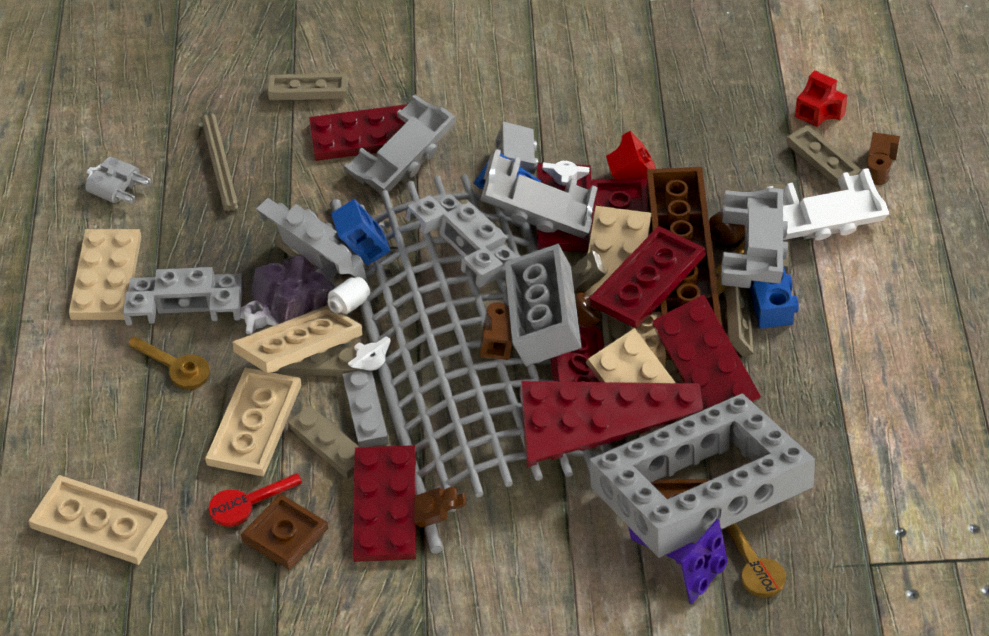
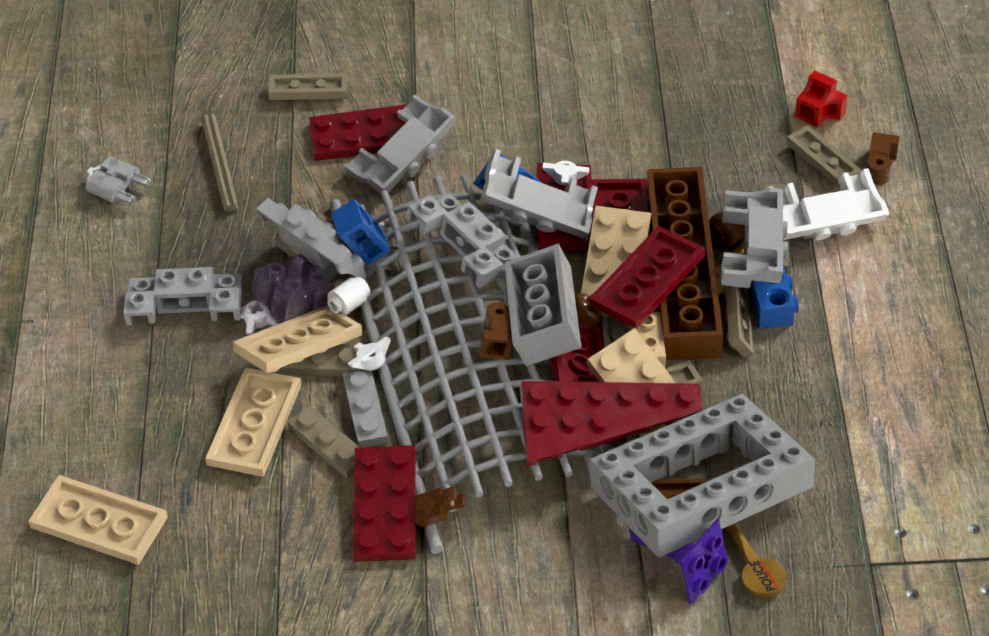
tan plate [69,229,141,320] -> none
pearl gold piece [129,336,210,389] -> none
red piece [209,473,302,527] -> none
reddish brown plate [241,493,329,570] -> none
light grey brick [494,122,538,174] -> none
dark tan plate [571,250,606,295] -> none
red brick [606,130,656,182] -> none
dark red plate [651,294,761,410] -> none

